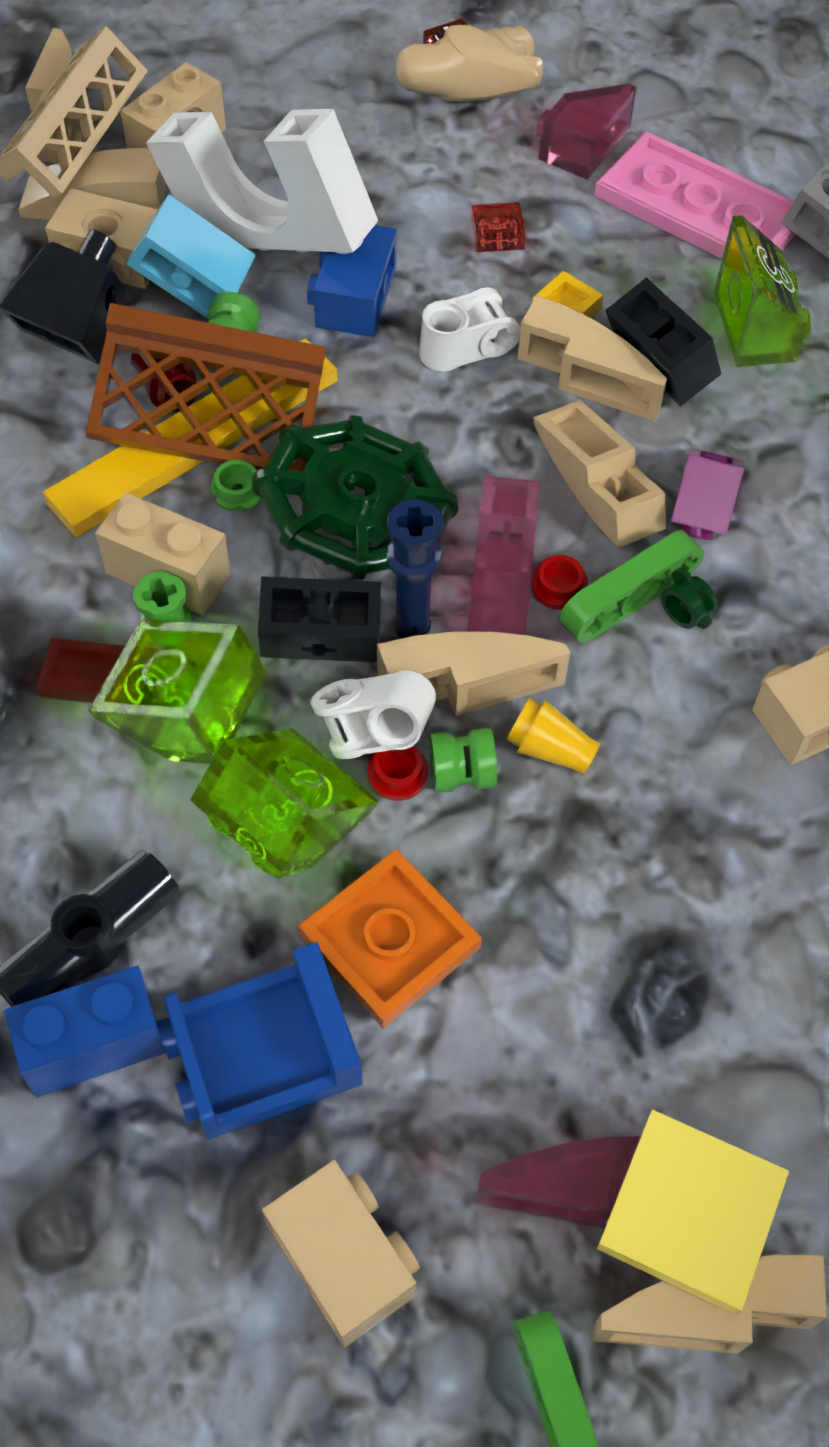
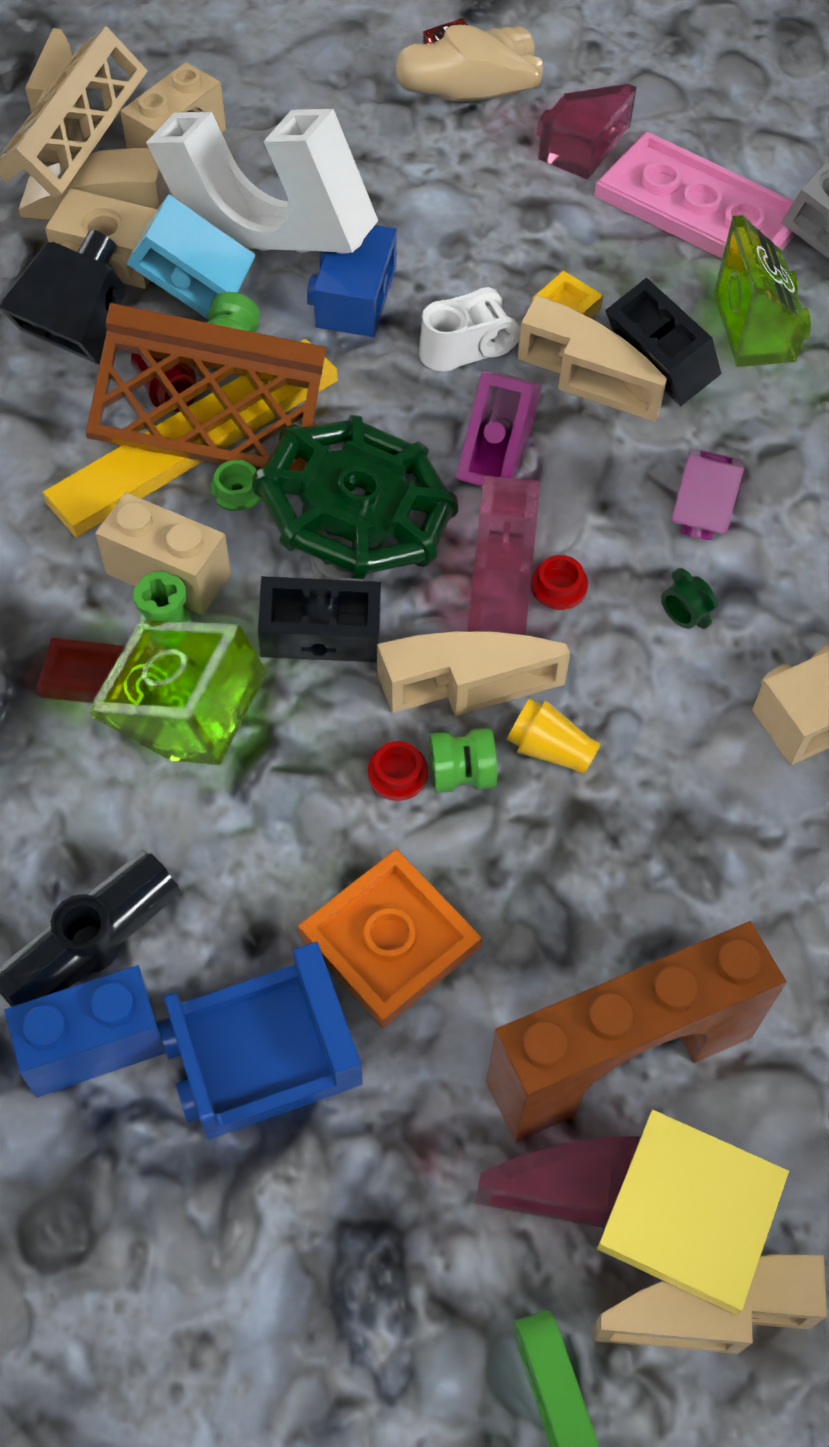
clear neon green slope [190,728,379,879] -> none
tan brick [261,1159,420,1348] -> none
white piece [310,671,436,759] -> none
dark blue pin [387,499,443,638] -> none
clear red tile [471,202,526,252] -> none
tan slope [534,400,666,548] -> none
bright green beam [559,530,705,643] -> none
none -> magenta slope [456,371,543,493]
none -> dark orange arch [486,921,787,1142]

